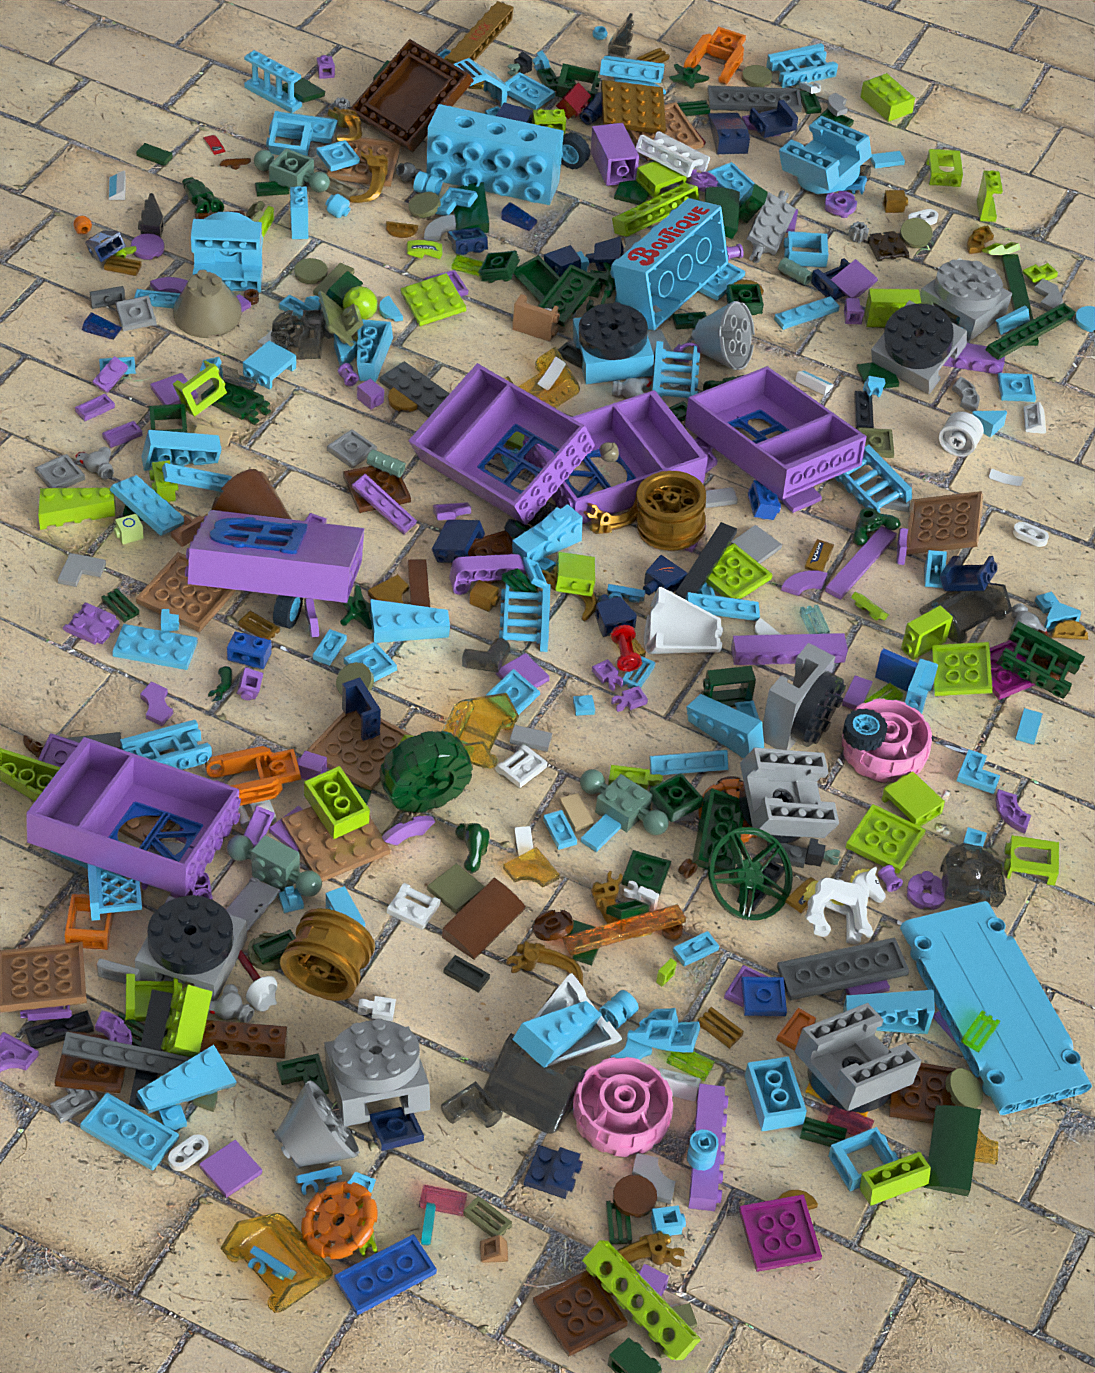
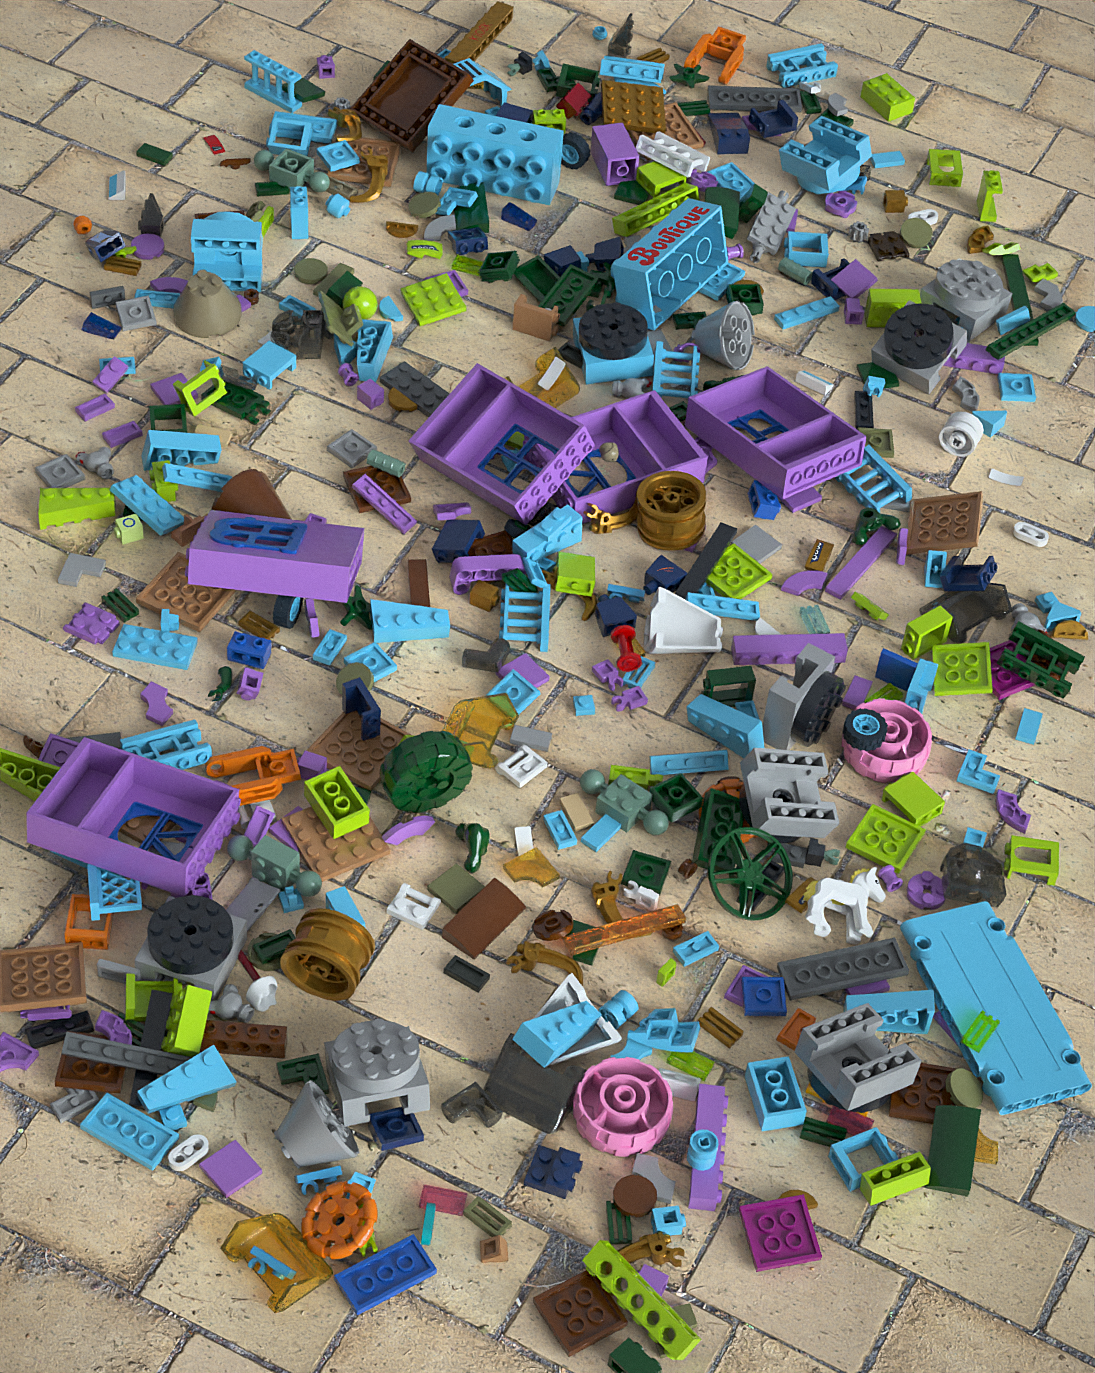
dark green piece [182,177,224,214] -> none
medium azure tile [304,295,322,310] -> none
white plate [357,996,396,1021] -> none
pearl gold tile [368,574,409,604] -> none
dark grey animal [396,162,423,182] -> none
medium azure plate [505,72,555,110] -> none
dark green tile [606,899,650,920] -> none
light grey tile [706,487,738,508] -> none
olive tile [742,65,773,87] -> none
white slope [1024,402,1046,434] -> none

